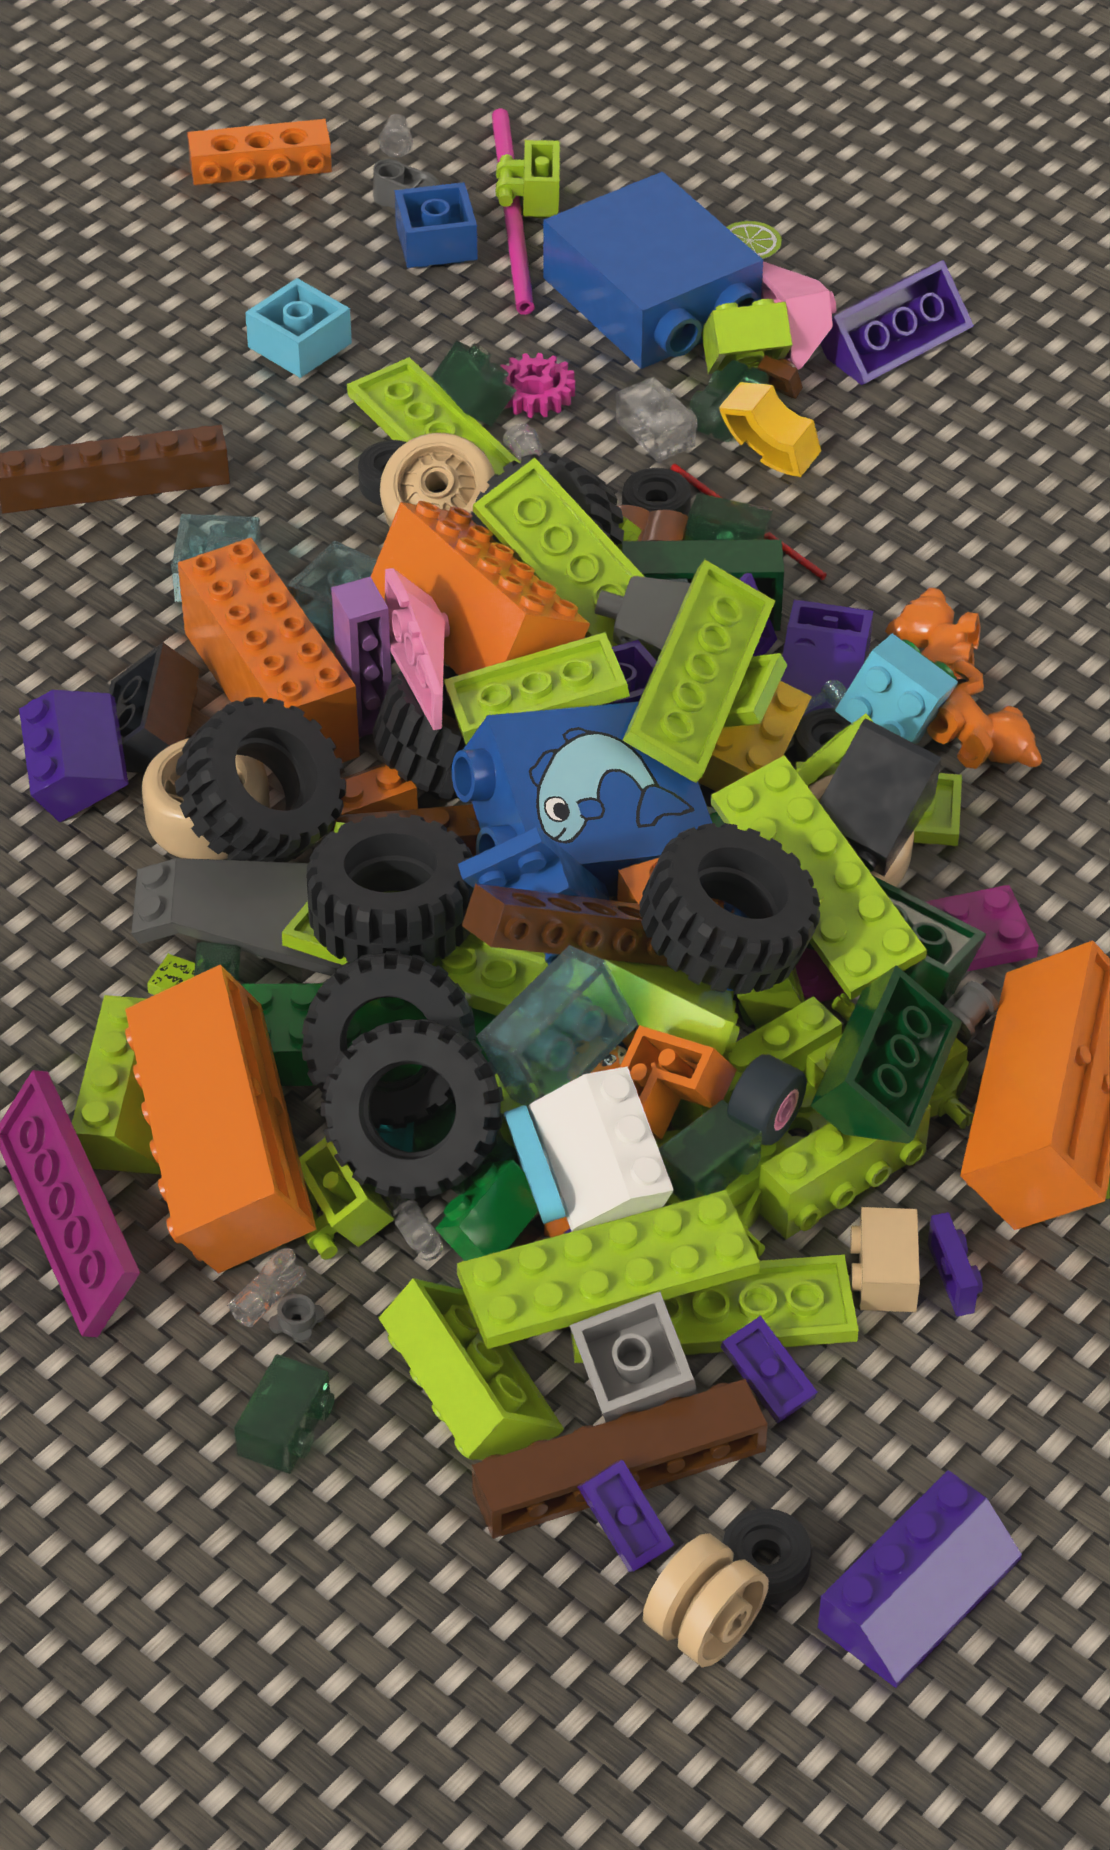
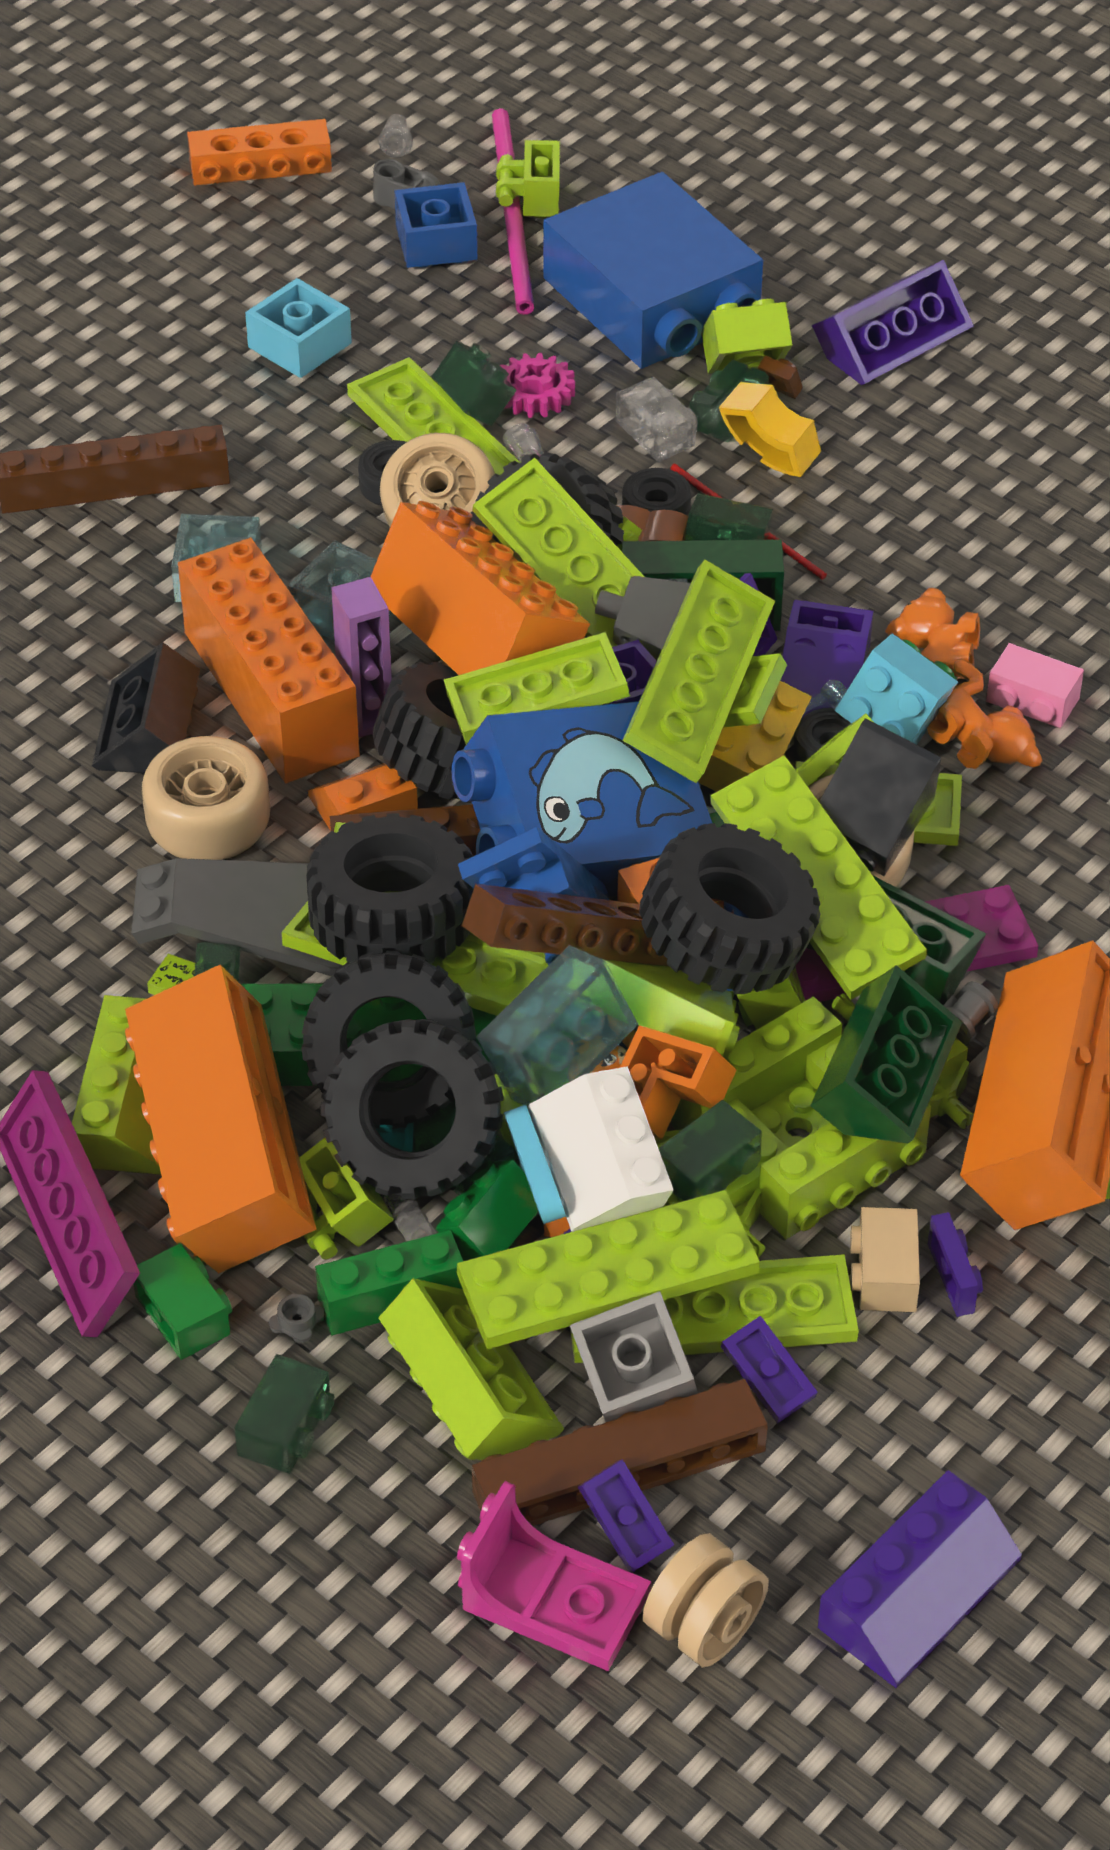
dark purple slope [19,690,129,822] -> none
black tyre [175,697,346,863] -> none
clear bar [227,1248,306,1327] -> none
bright pink wedge [385,568,450,730] -> none
black tyre [722,1508,812,1605] -> none
lime sticker [727,221,782,259] -> none
black wheel [727,1054,807,1145] -> none
bright pink wedge [761,261,836,370] -> none
none -> green brick [133,1243,232,1360]
none -> green brick [315,1230,463,1336]
none -> dark pink bracket [457,1481,651,1671]
none -> bright pink brick [986,643,1084,729]

